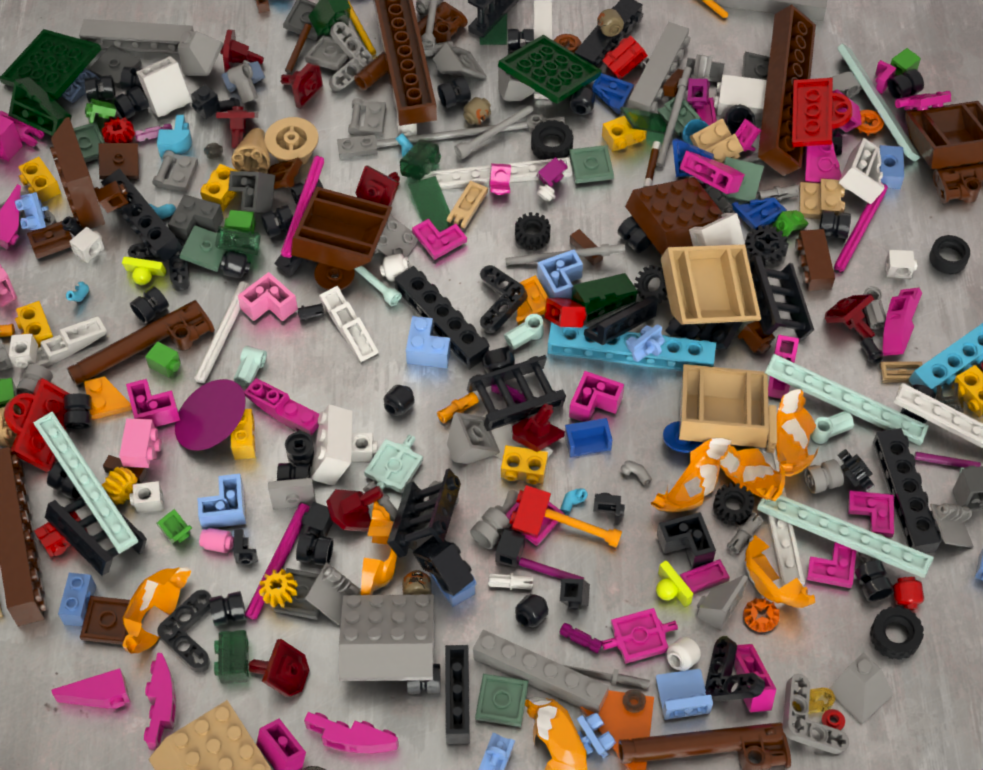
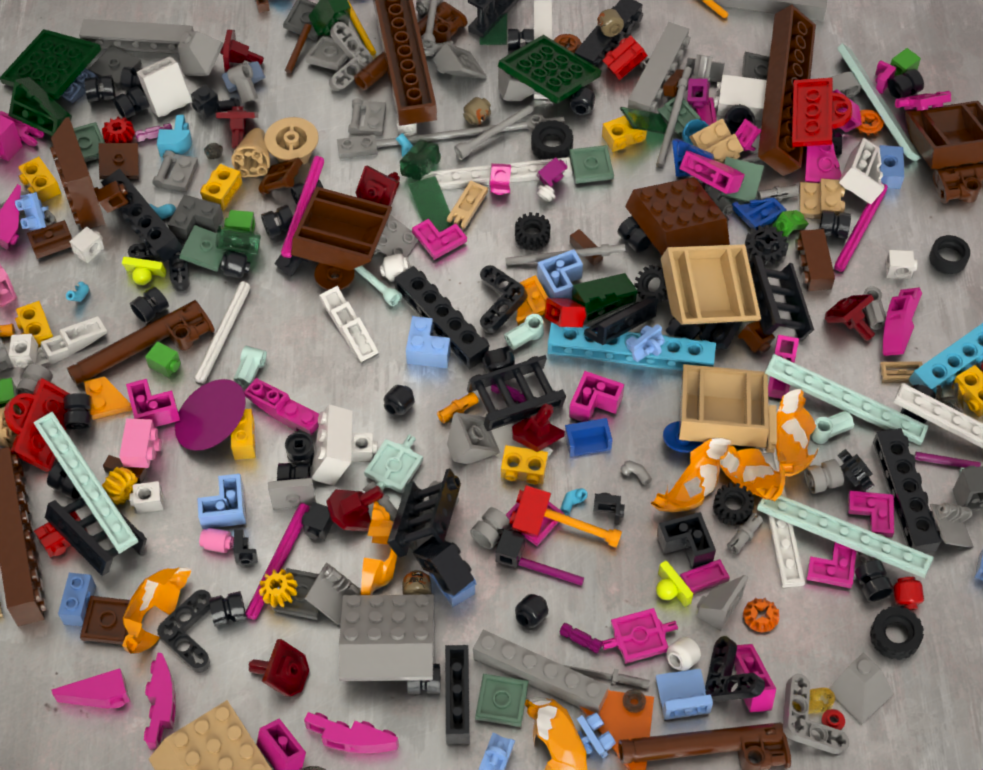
black pin [62,216,84,236] -> none
bright green bracket [85,99,116,123] -> none
bright green bracket [156,509,192,544] -> none
clear green brick [214,630,248,683] -> none
dark grey brick [228,171,275,214] -> none
bright pink brick [237,272,298,321] -> none
dark red piece [280,63,323,109] -> none
black wheel [296,533,334,566] -> none
black pin [298,303,324,321] -> none
black wheel [437,77,471,109] -> none
white axle [488,573,533,591] -> none
light grey arm [495,490,518,515] -> none
black brick [560,578,590,610] -> none
blue wing [592,73,634,114] -> none
reddish brown bar [643,141,660,187] -> none
white panel [689,213,745,246] -> none
light orange animal [744,535,815,608] -> none
black pin [860,337,884,364] -> none

